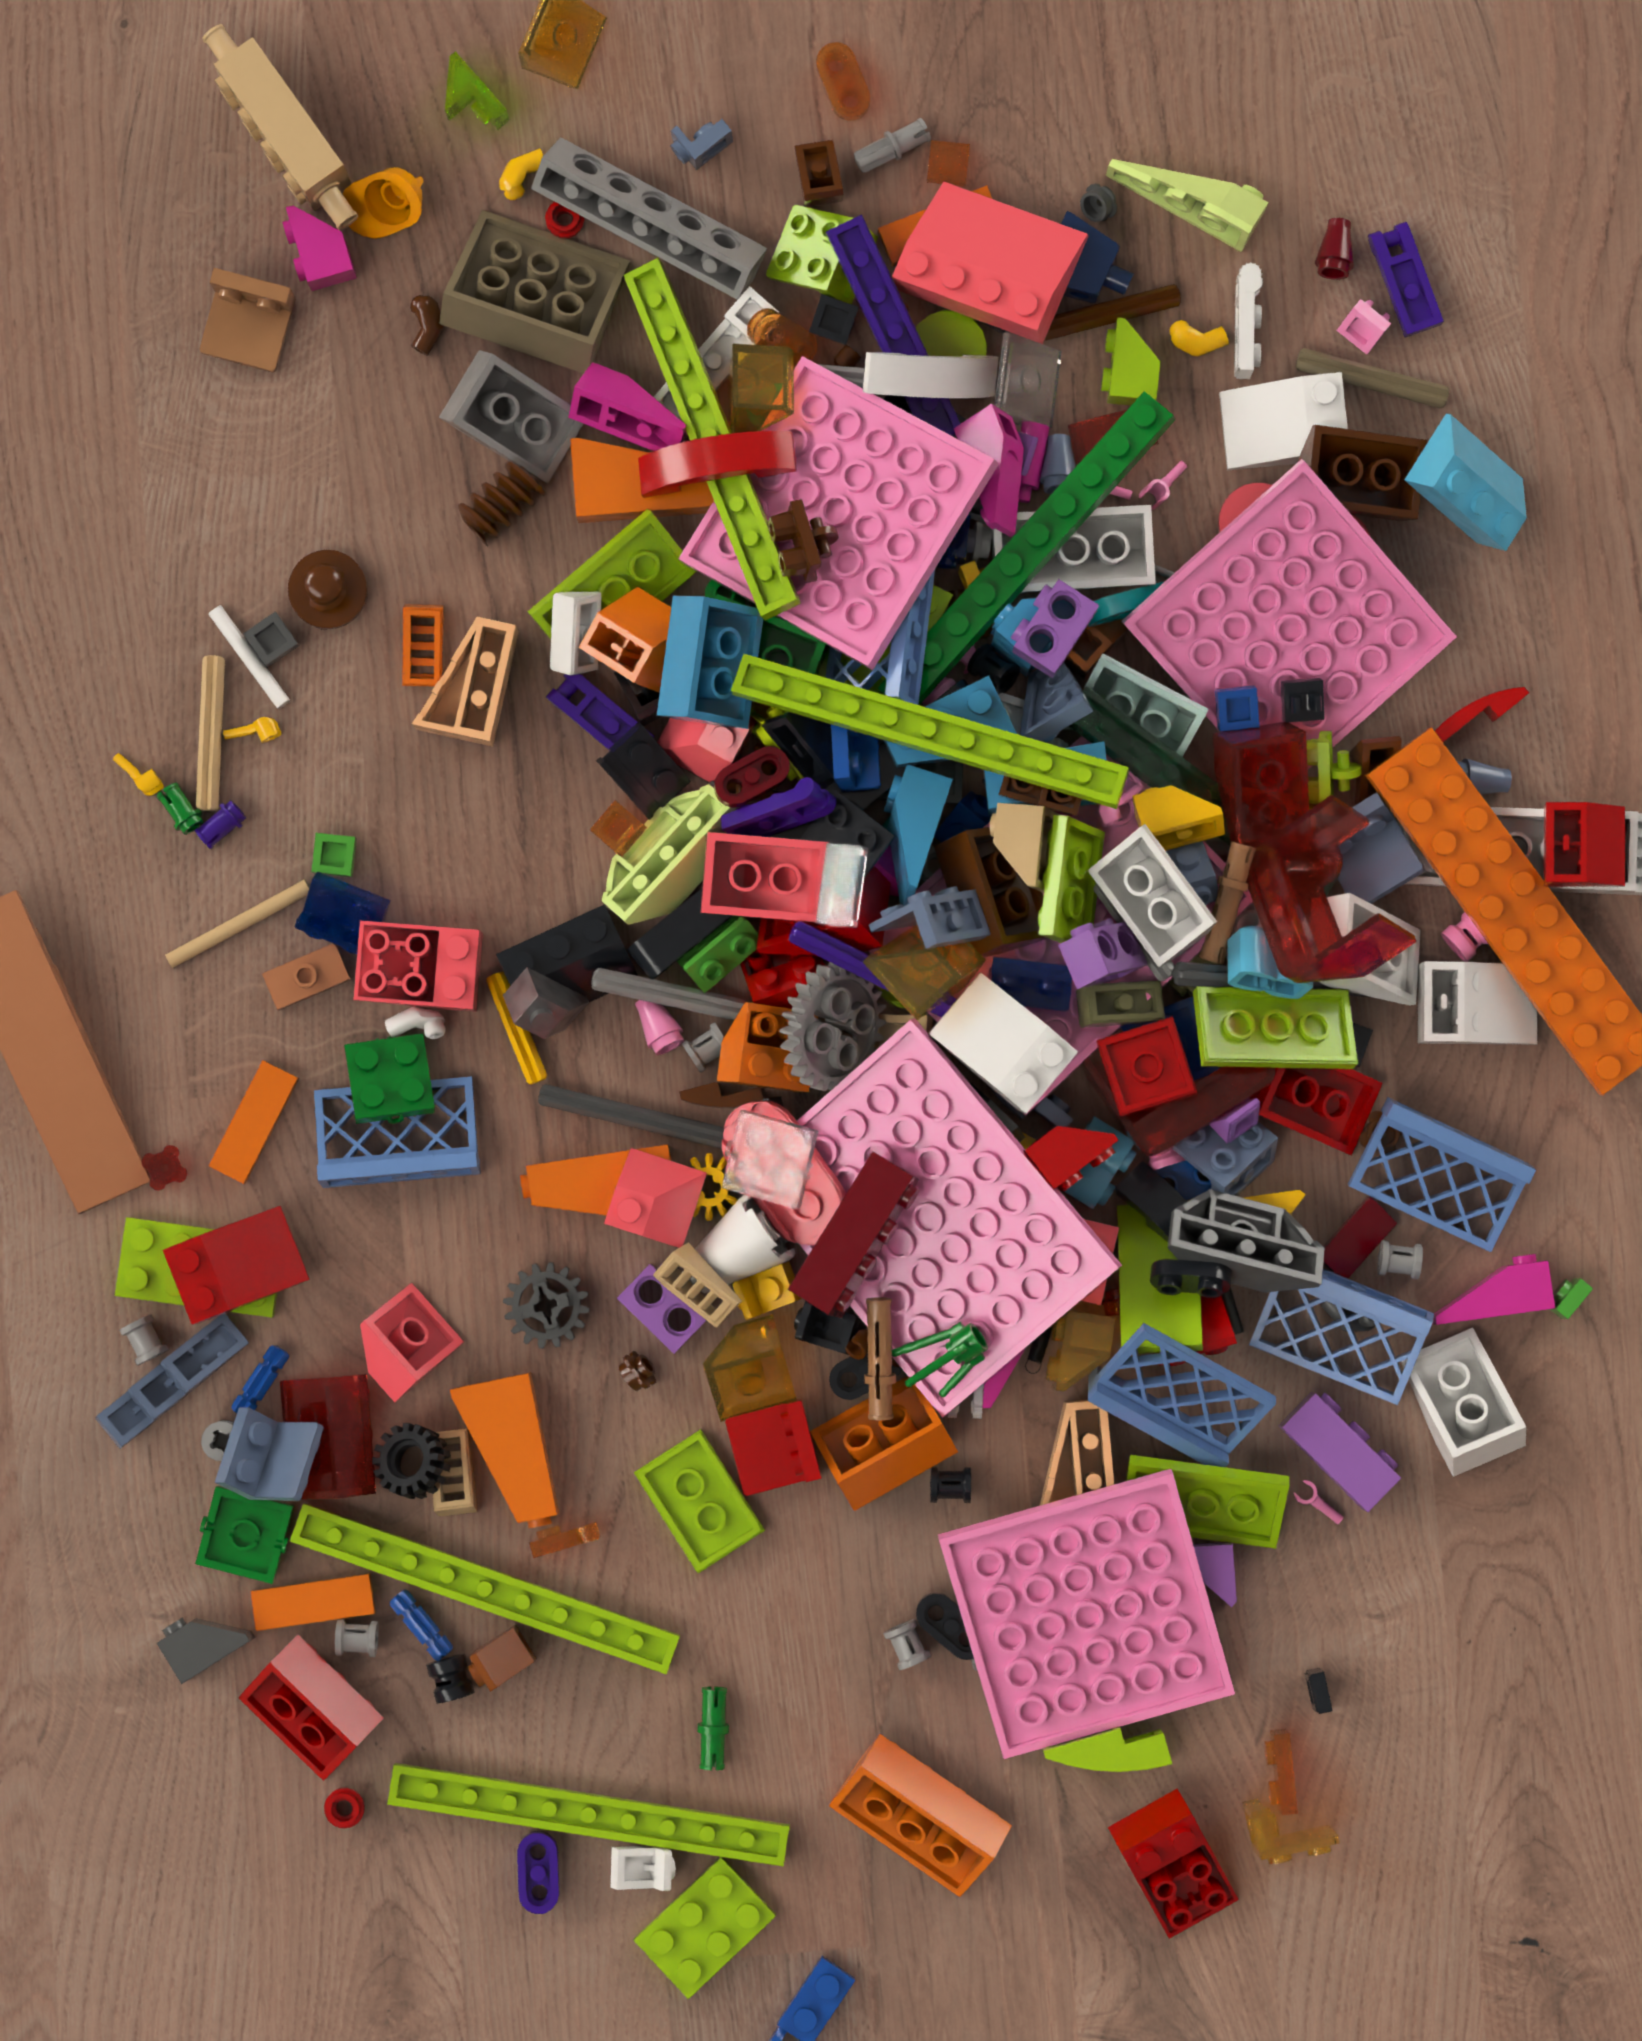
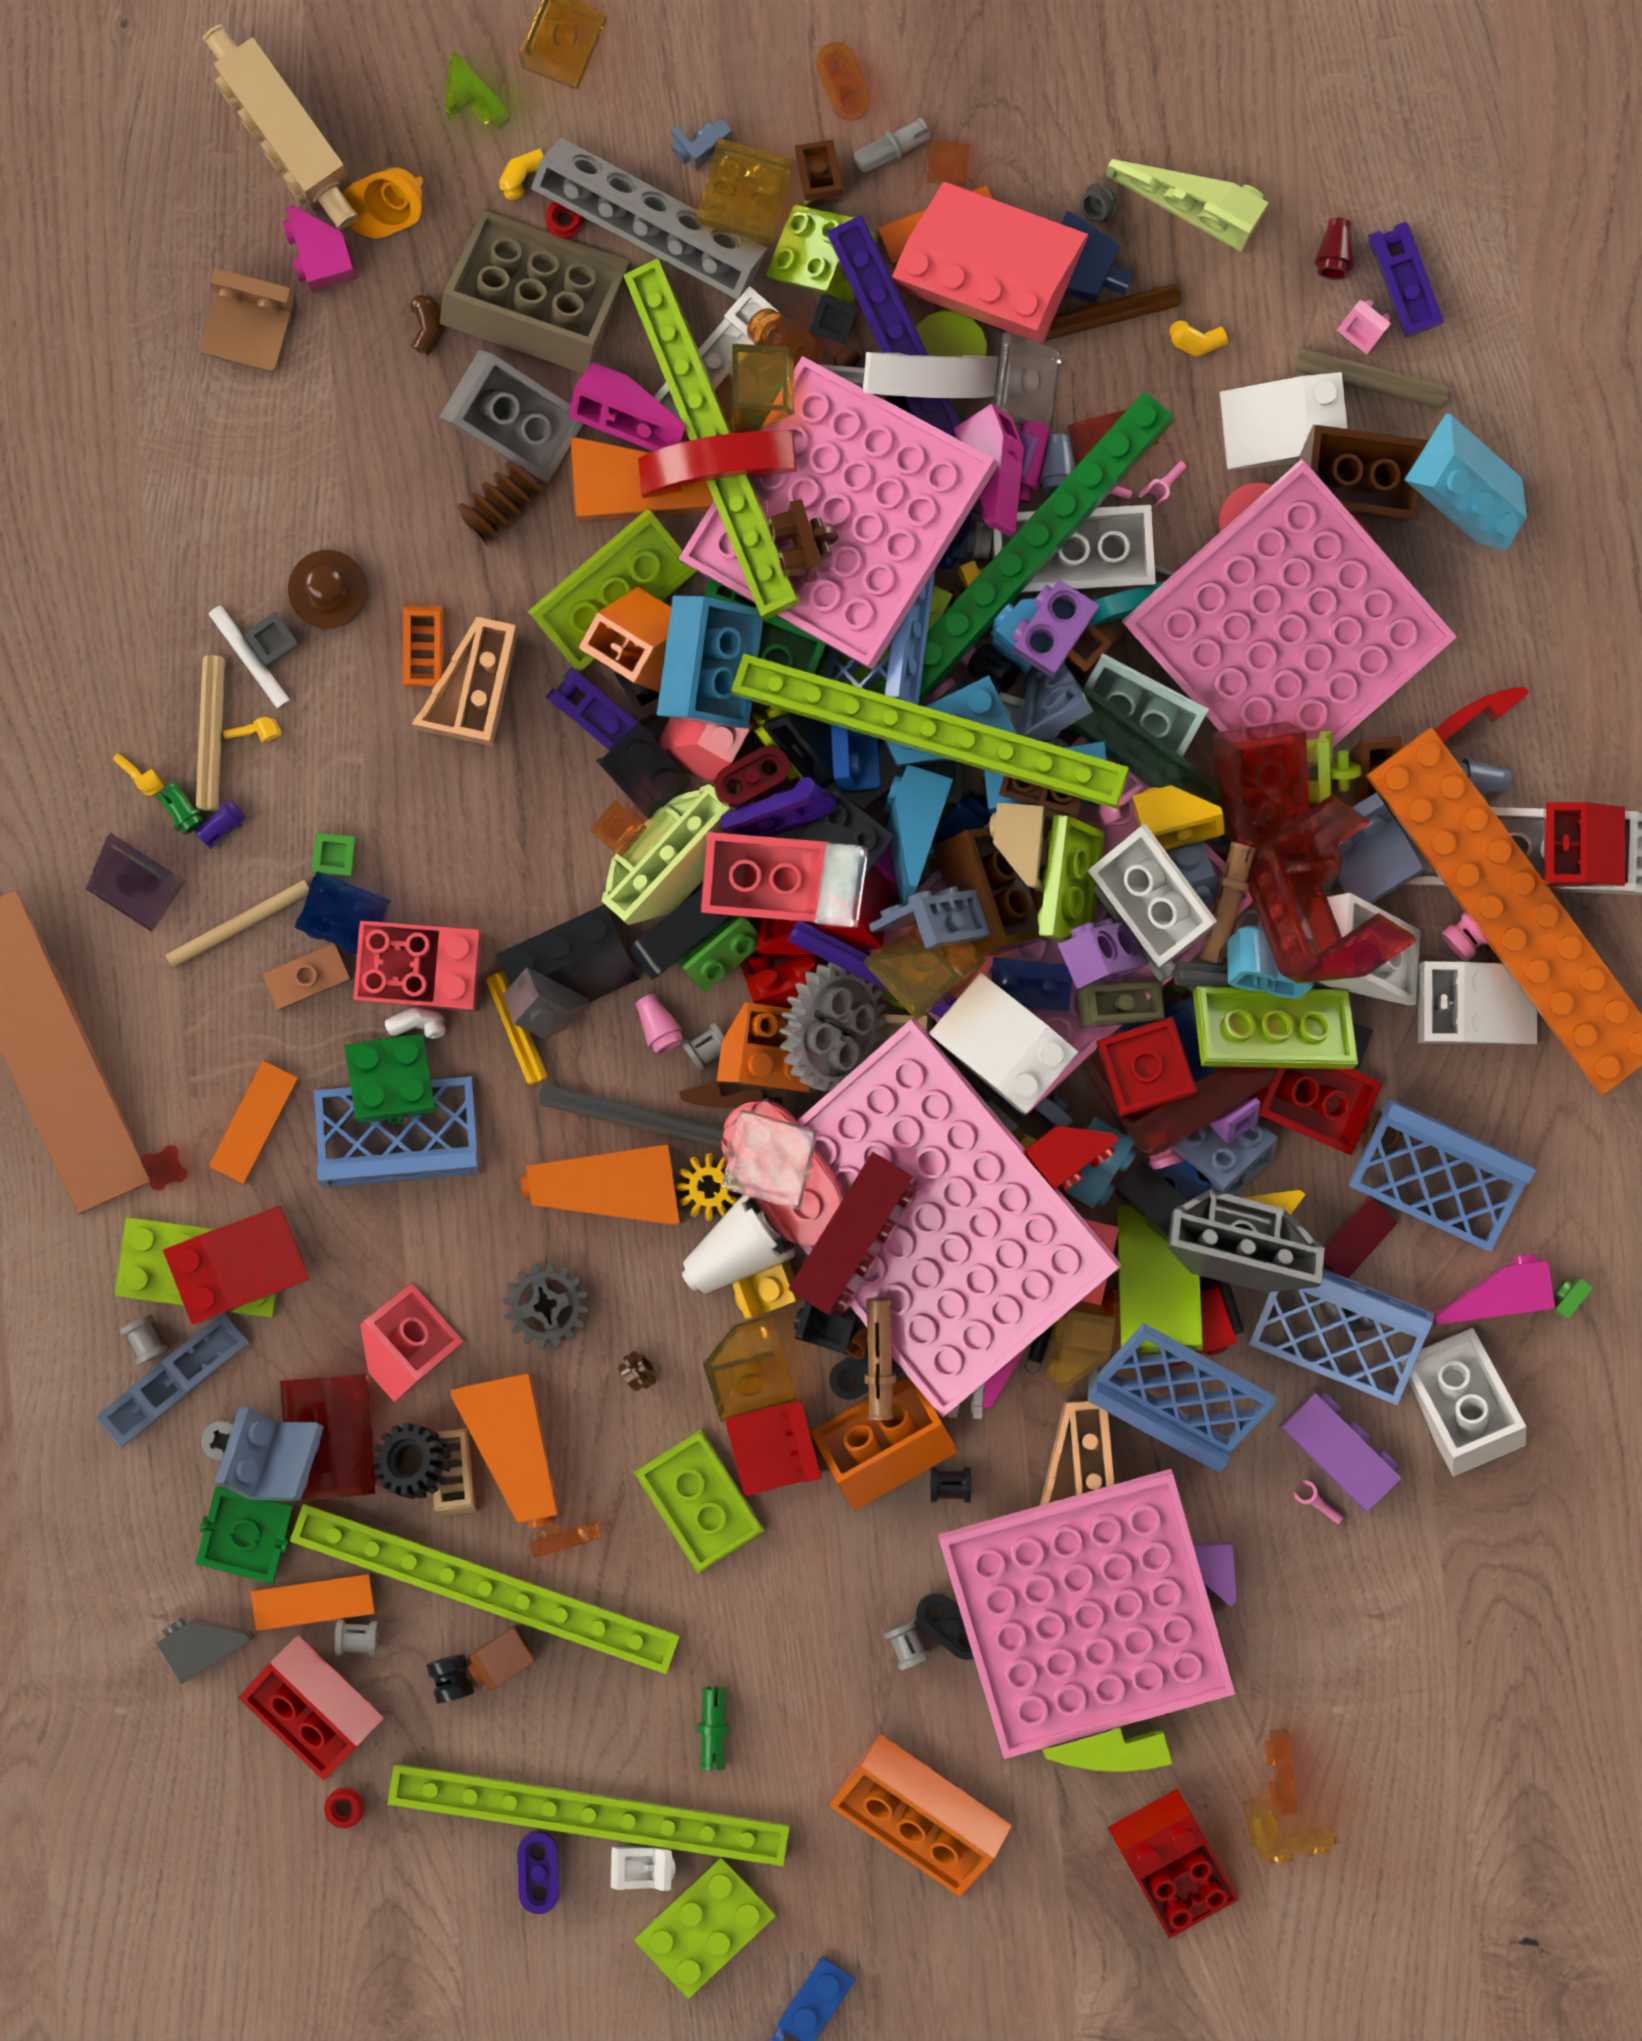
blue axle [231,1345,289,1414] -> none
blue axle [390,1589,453,1661] -> none
white slope [550,592,601,676] -> none
light grey axle [591,968,746,1020] -> none
coral slope [604,1148,707,1248] -> none
medium lavender brick [617,1264,707,1354] -> none
tan slope [653,1242,742,1328] -> none
green plant [892,1322,988,1397] -> none
lime slope [1101,318,1161,406] -> none
lime plate [1125,1455,1290,1549] -> none
black plate [1150,1259,1232,1298] -> none
blue plate [1215,685,1260,732] -> none
white hinge [1234,262,1263,379] -> none
black tile [1281,678,1324,723] -> none
black tile [1304,1668,1333,1714] -> none
light grey bush [1377,1240,1423,1280] -> none
none -> slope [86,833,186,932]
none -> clear yellow bracket [695,138,794,244]

